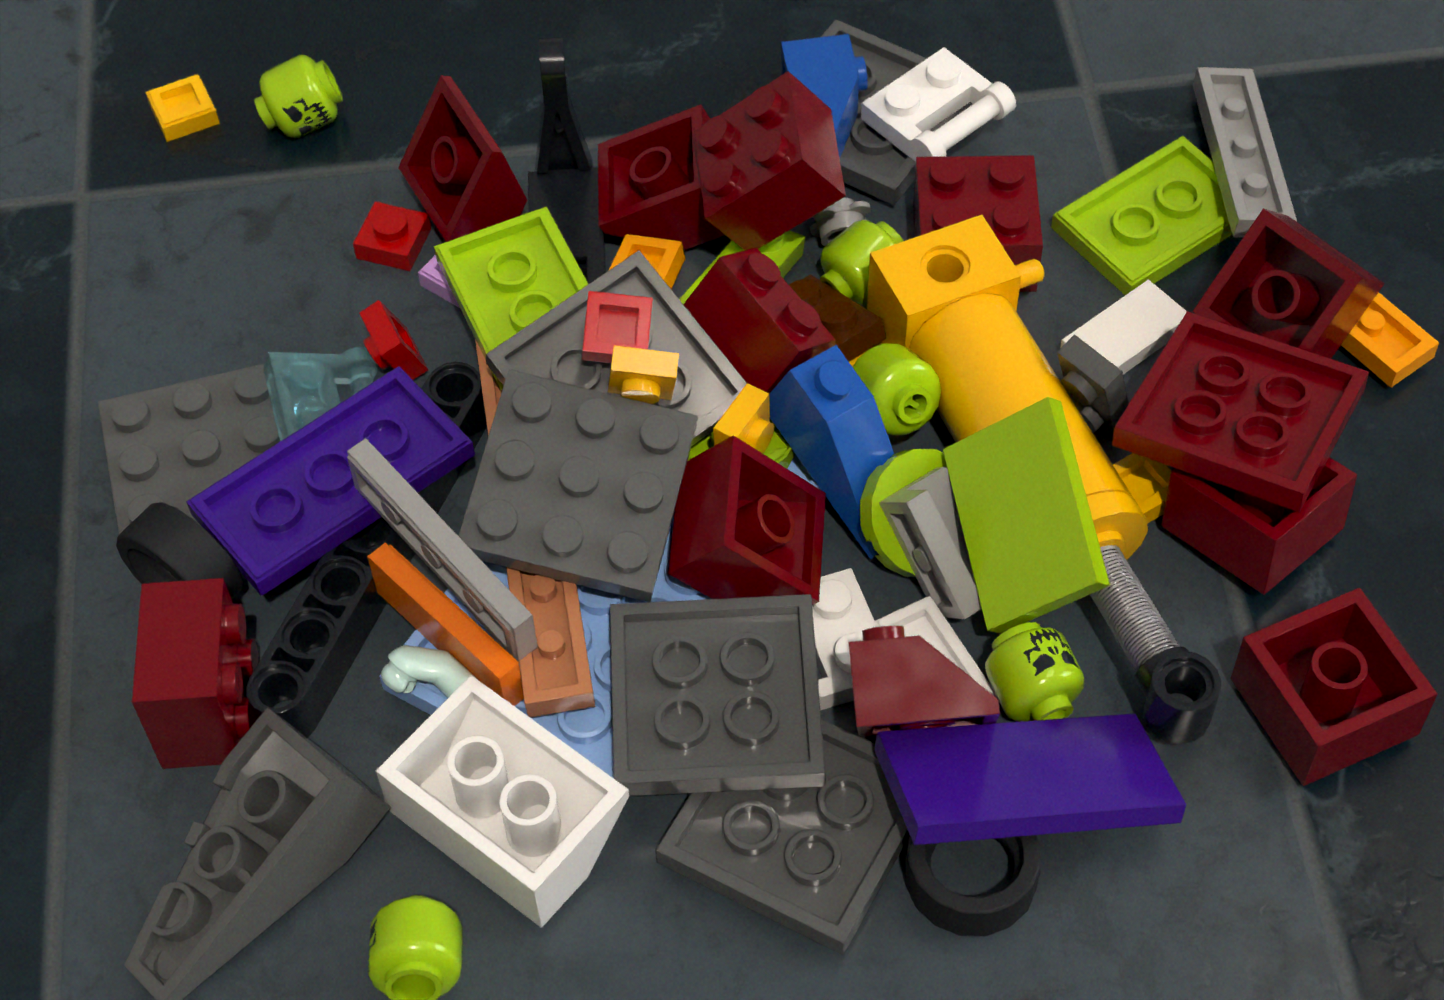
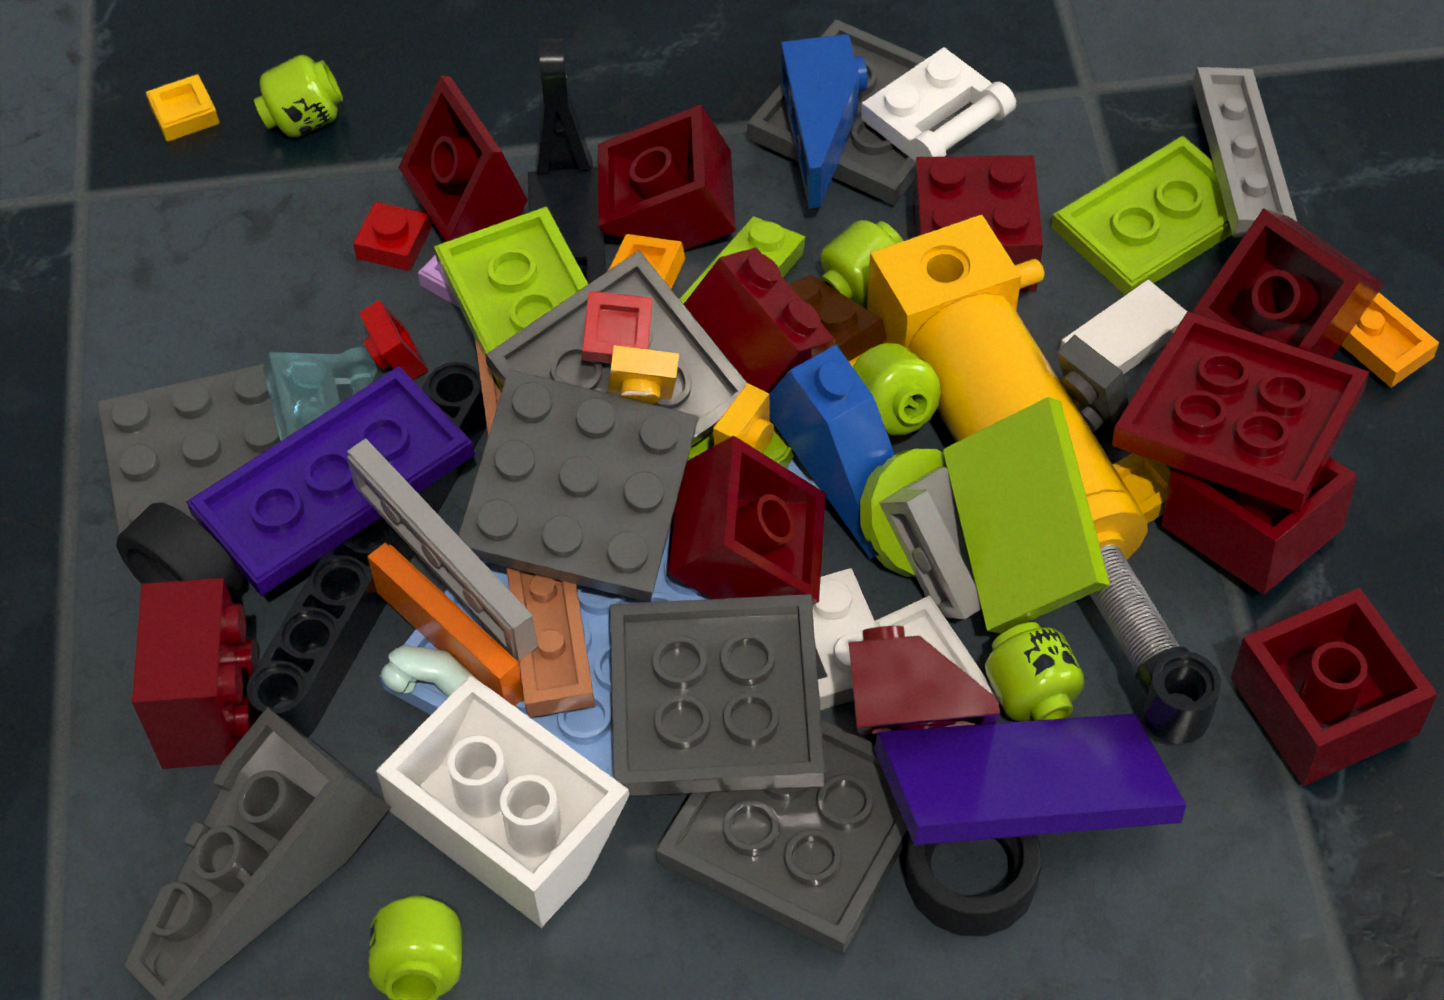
dark red brick [694,71,846,250] -> none
light grey plate [810,198,871,246] -> none

